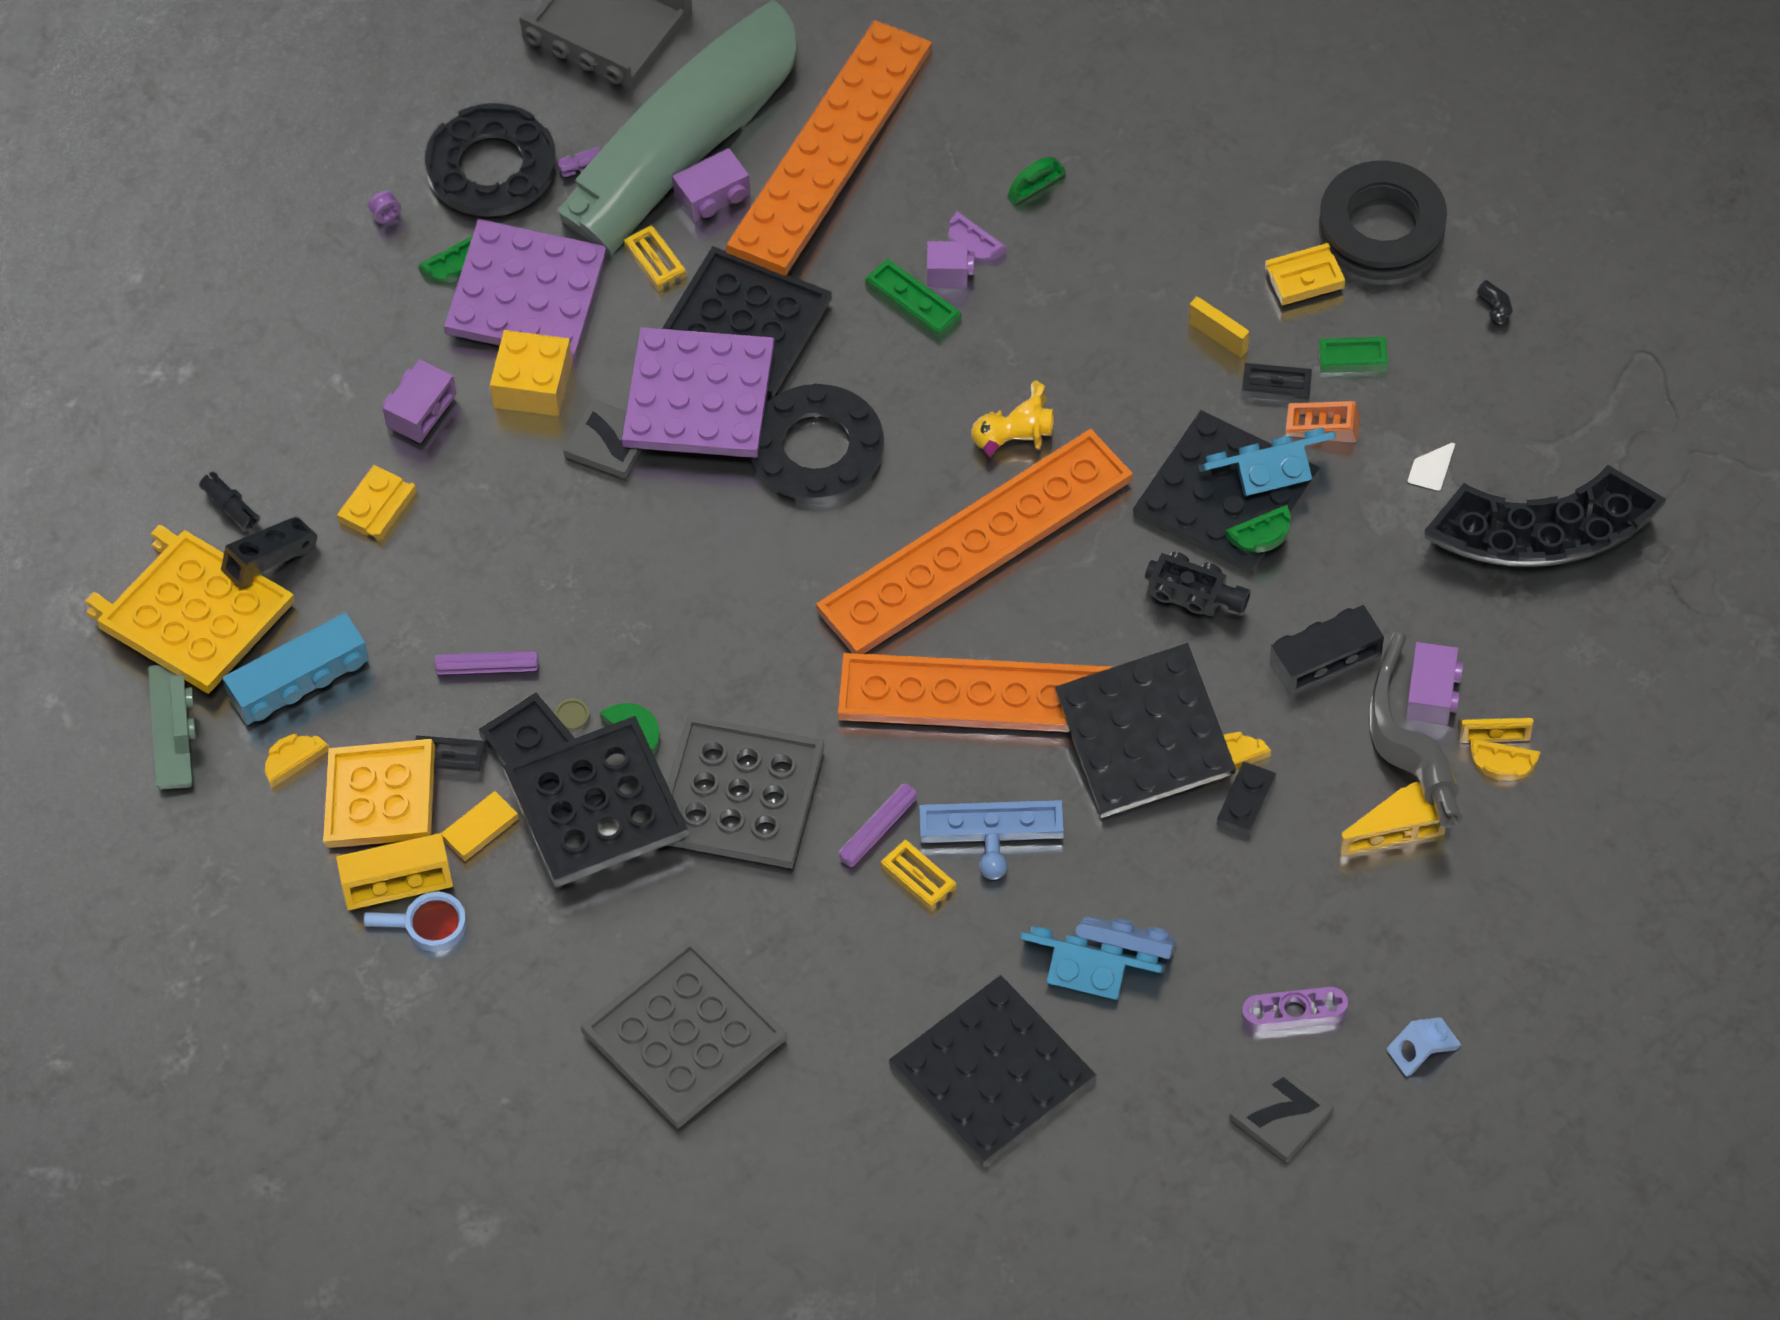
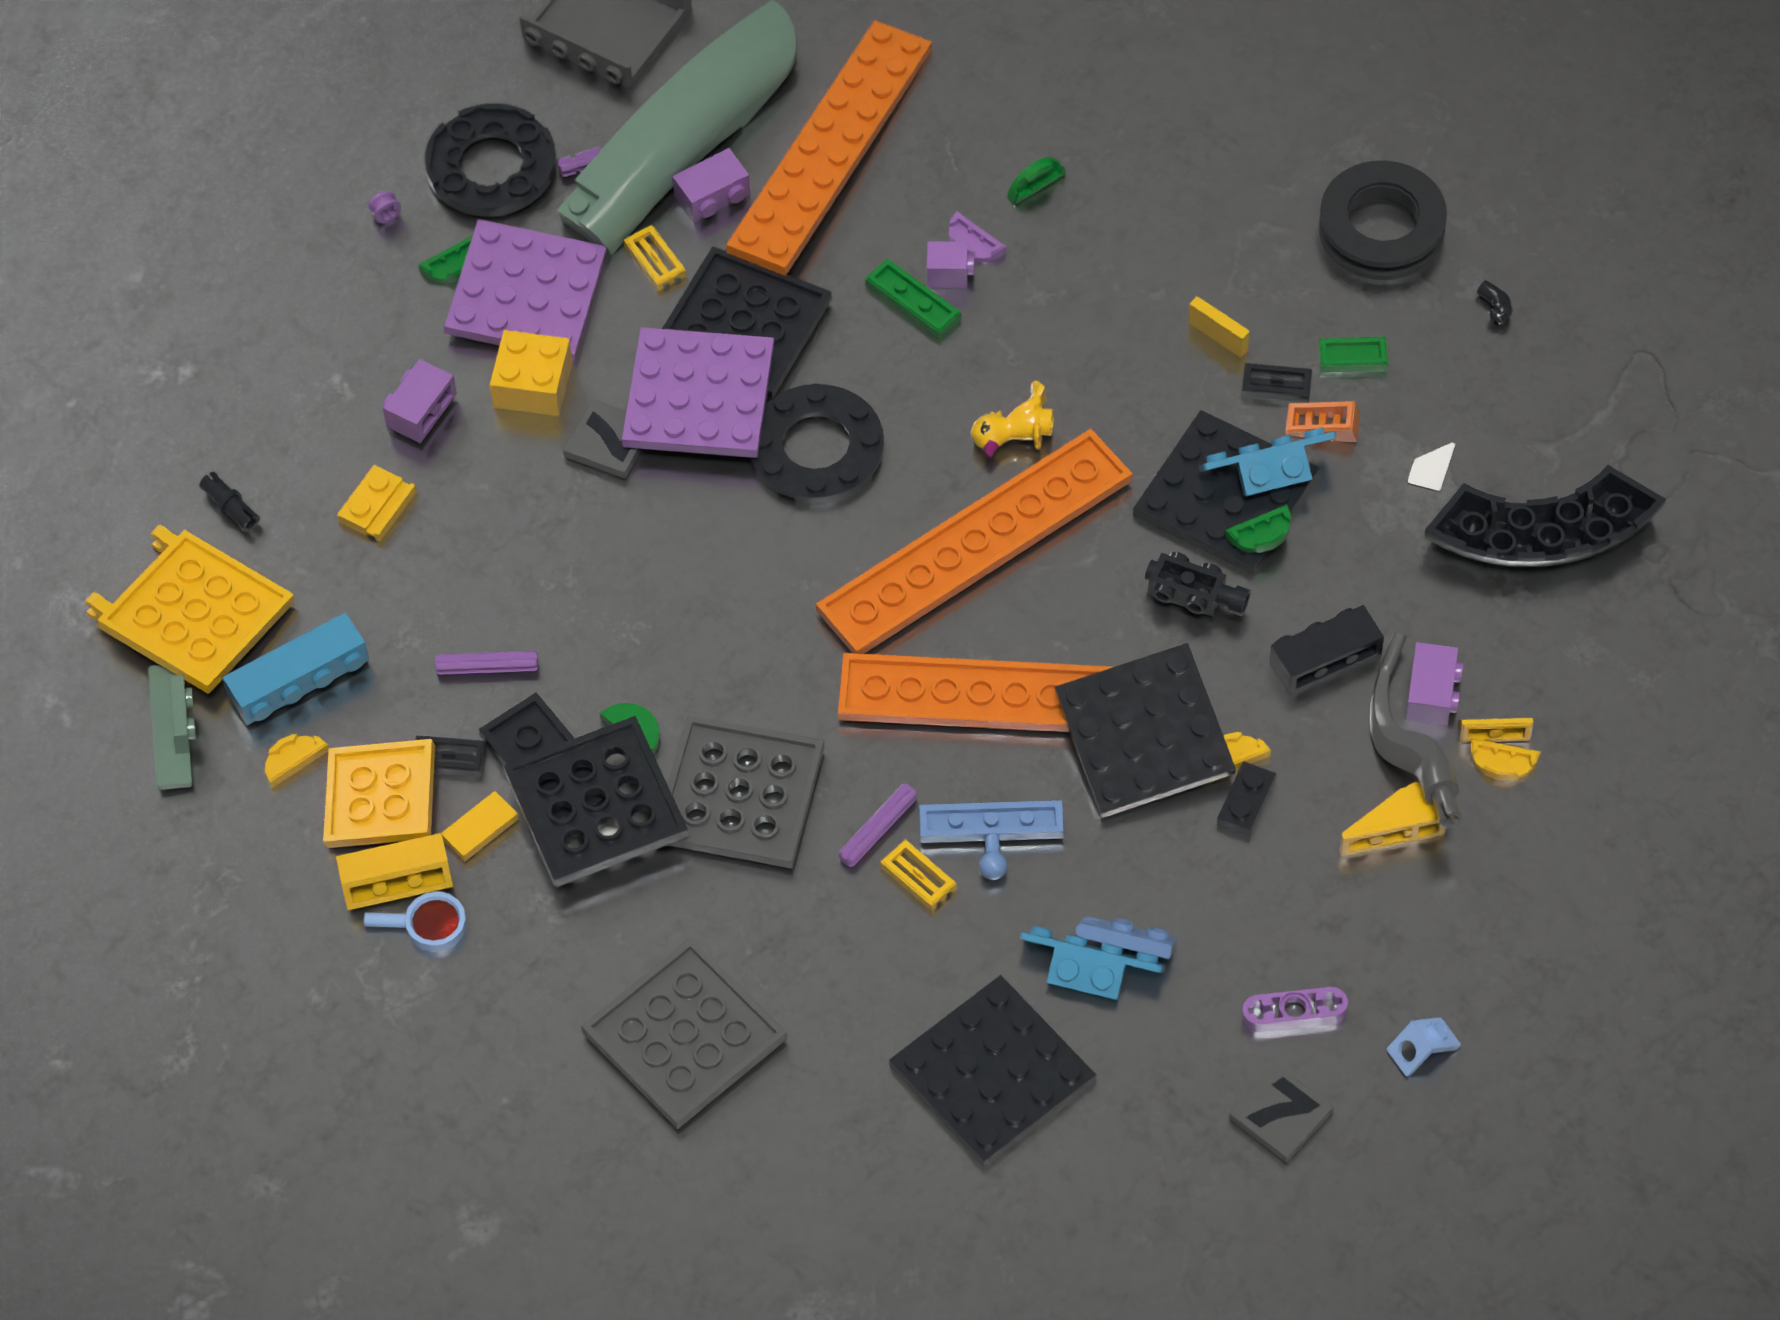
black leg [221,517,317,589] -> none
olive piece [554,698,590,732] -> none
yellow plate [1265,243,1345,306] -> none

